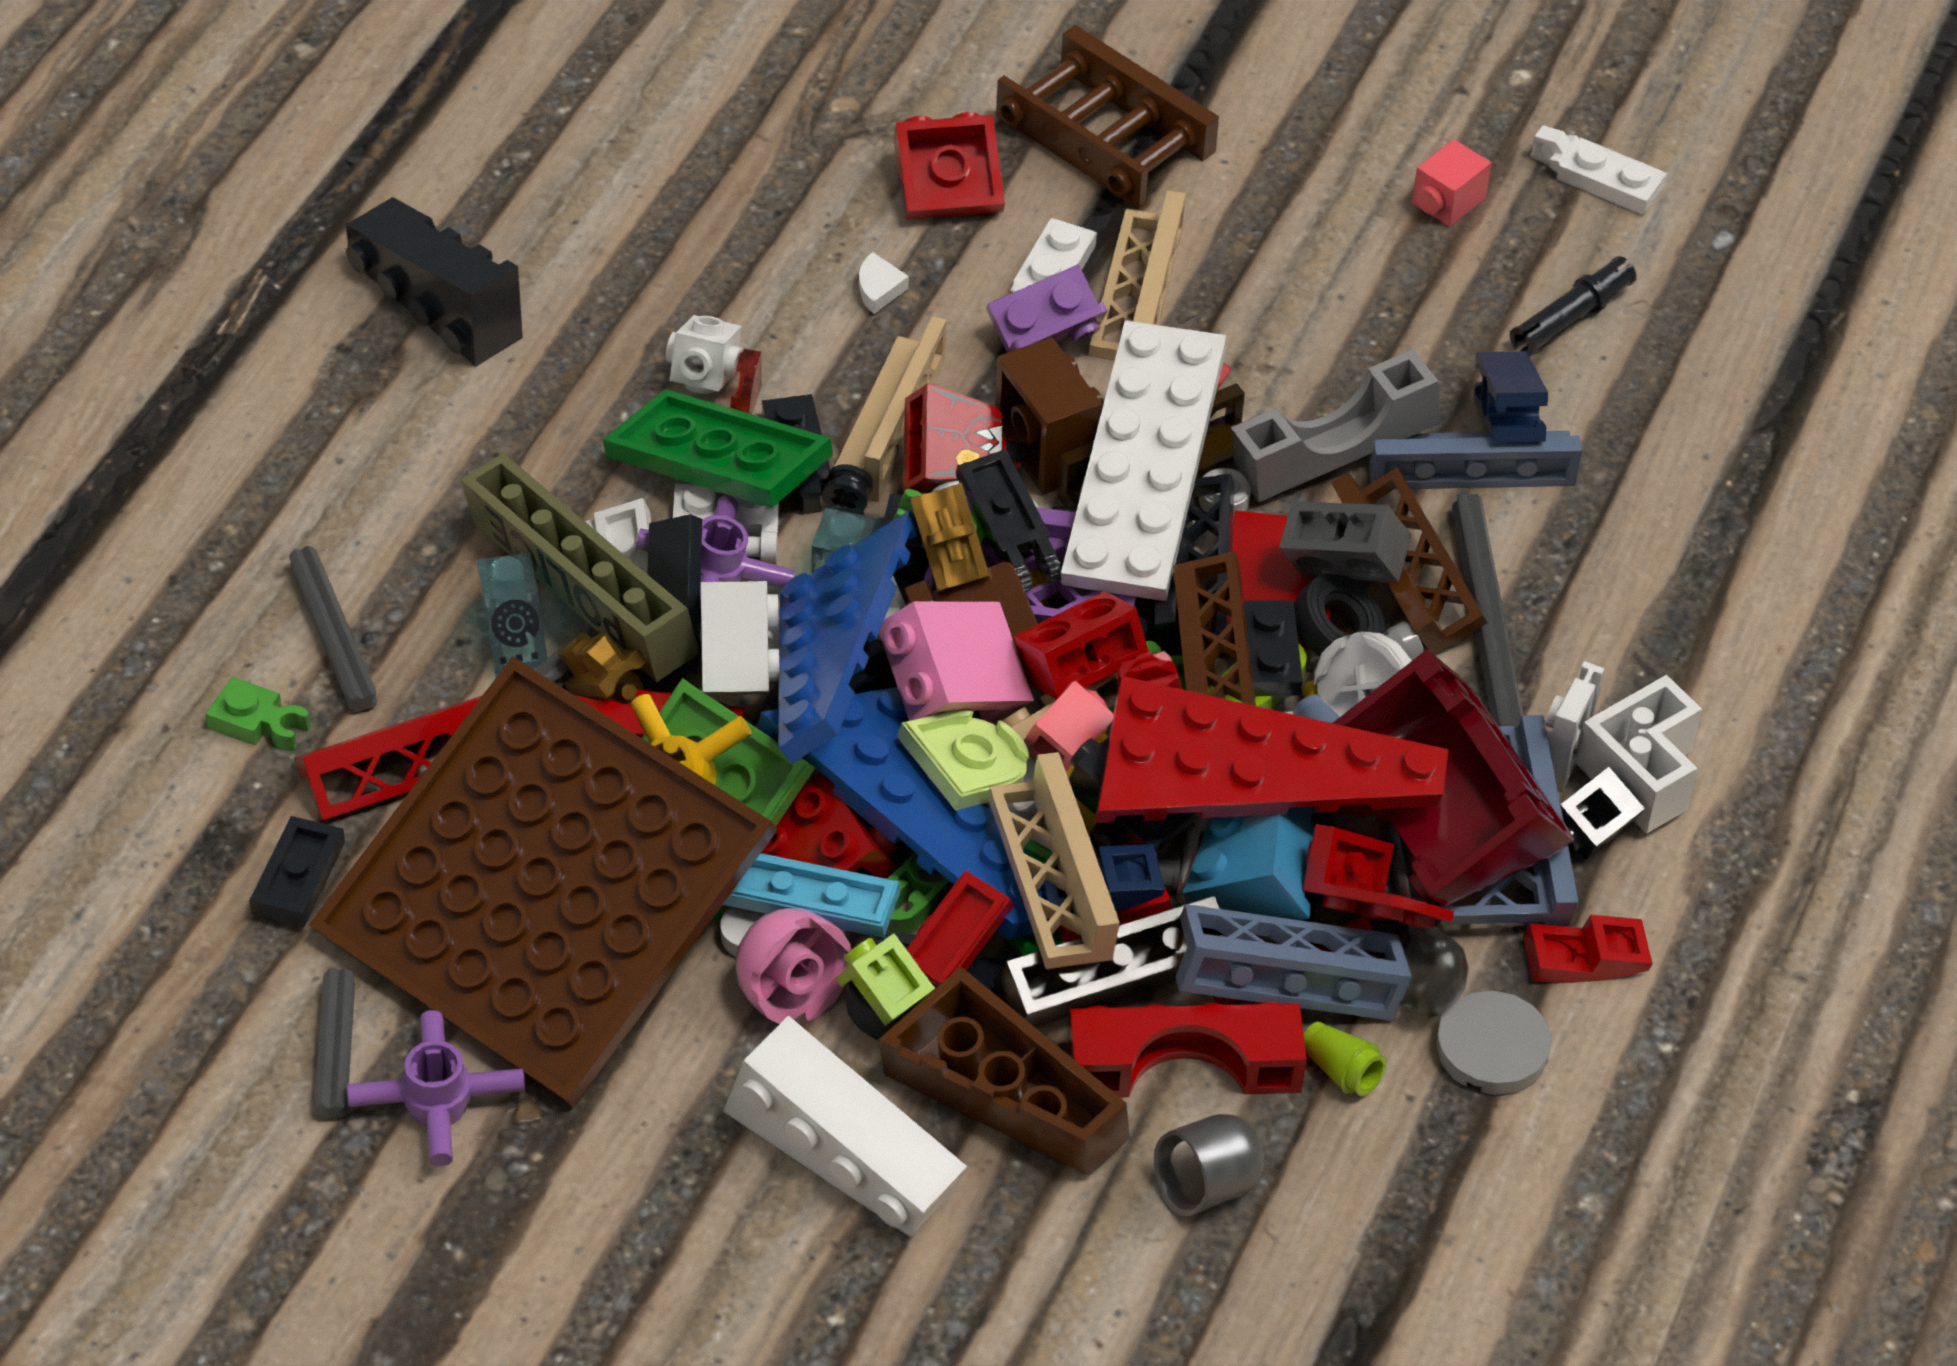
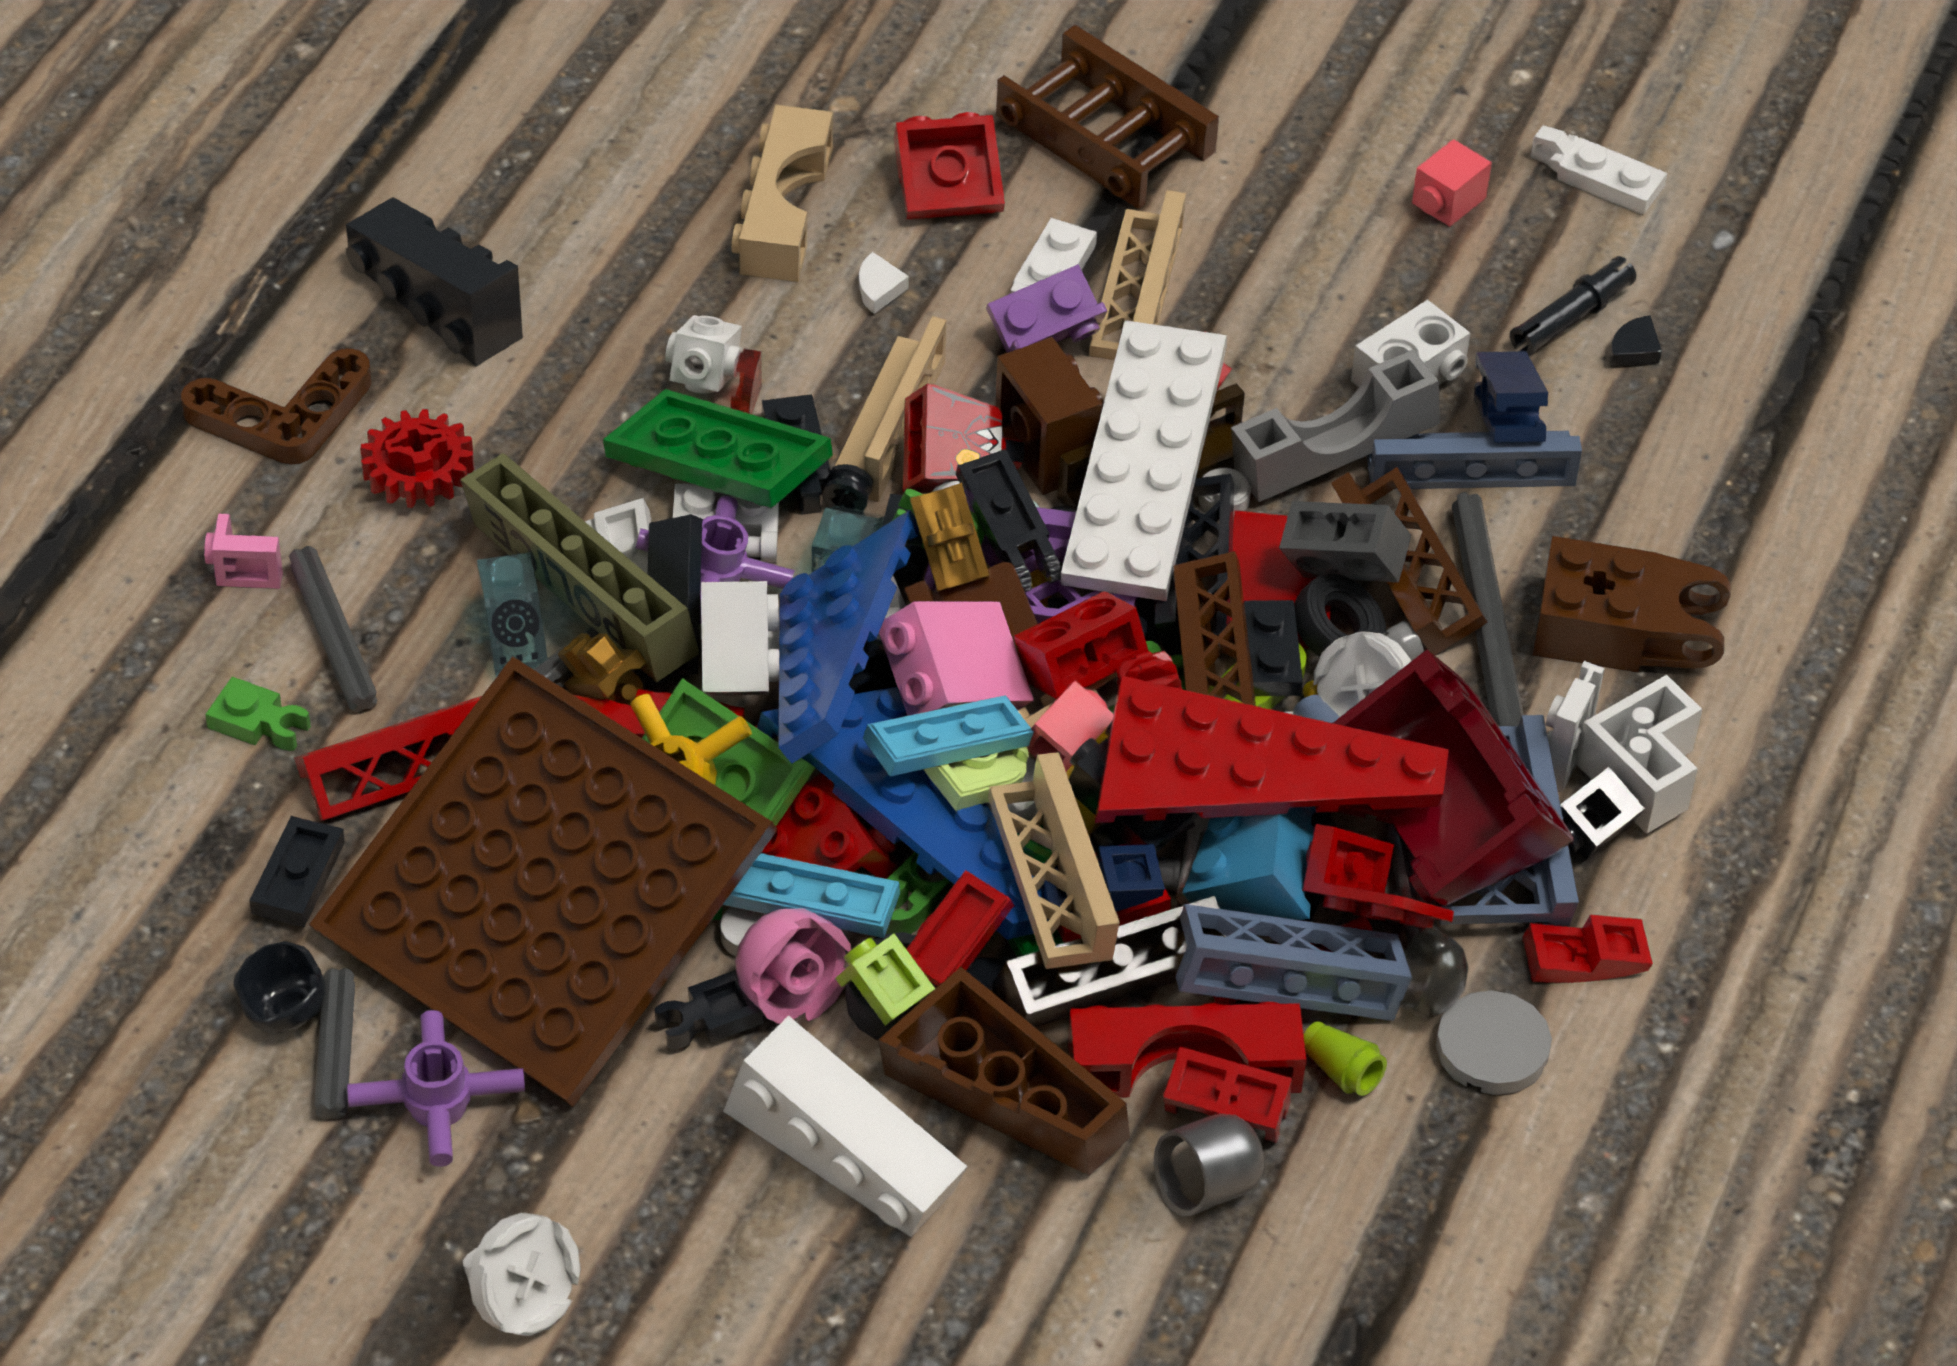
none -> reddish brown beam [181,348,372,465]
none -> bright pink bracket [204,514,283,589]
none -> black hair [233,941,326,1034]
none -> red gear [360,409,475,508]
none -> white tile [463,1213,581,1336]
none -> black plate [654,970,764,1049]
none -> tan arch [732,105,833,282]
none -> medium azure tile [863,695,1034,776]
none -> red hinge [1163,1047,1292,1143]
none -> white brick [1351,300,1470,387]
none -> reddish brown brick [1533,536,1731,673]
none -> black tile [1609,315,1662,367]

